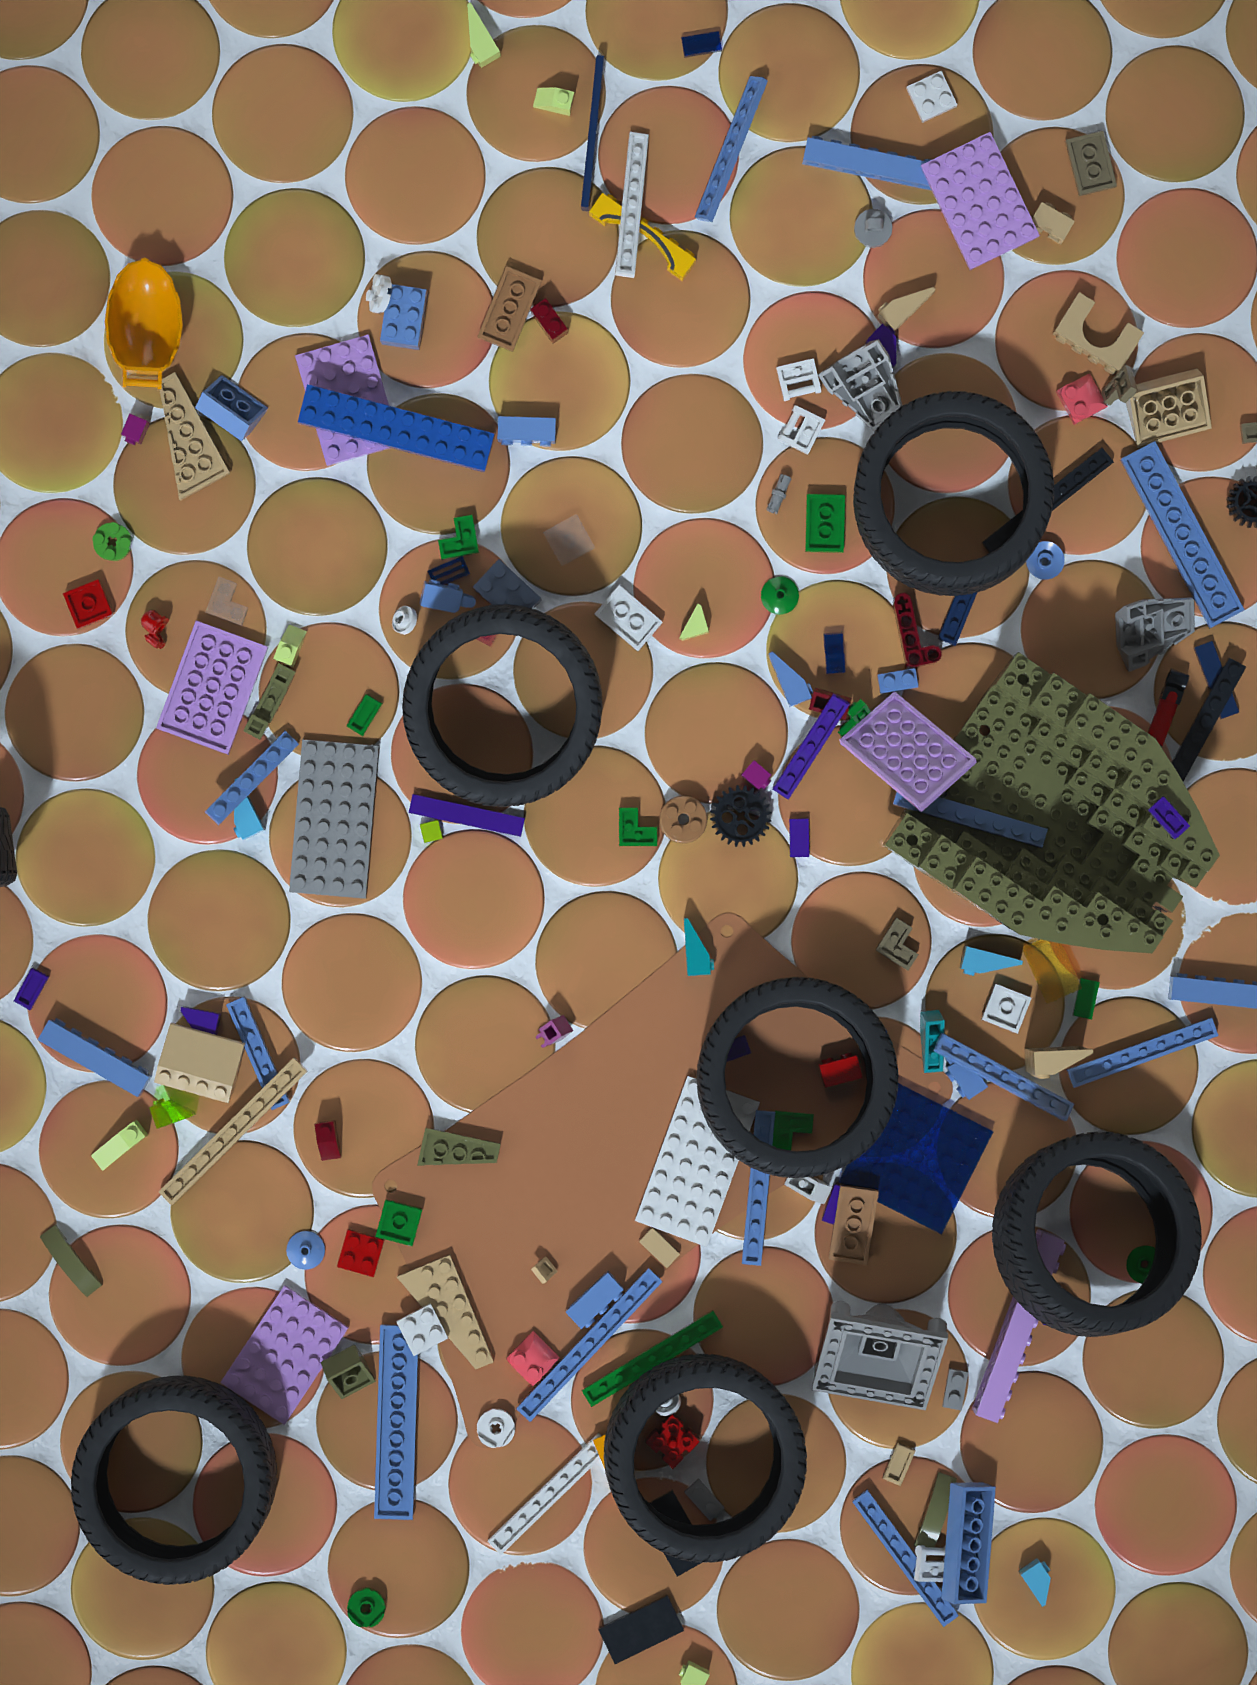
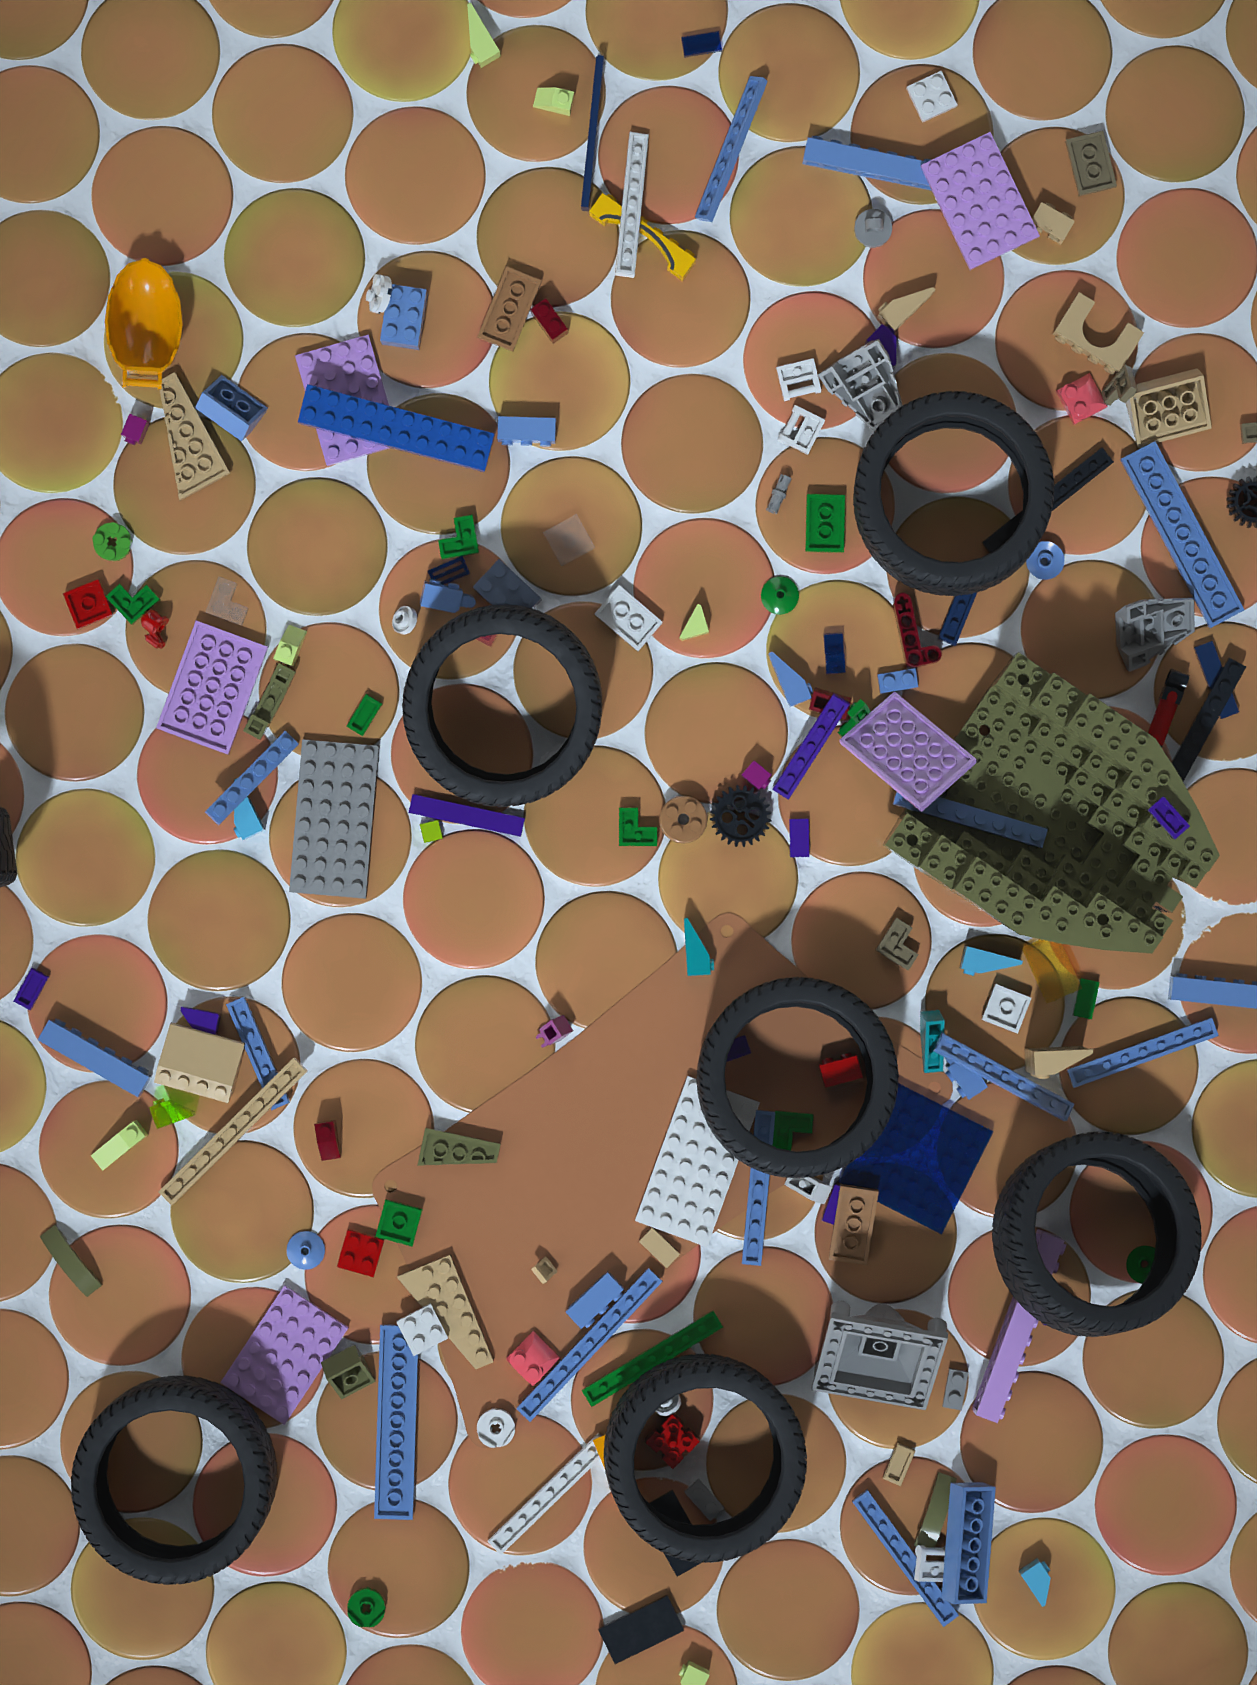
none -> green plate [105,584,161,625]

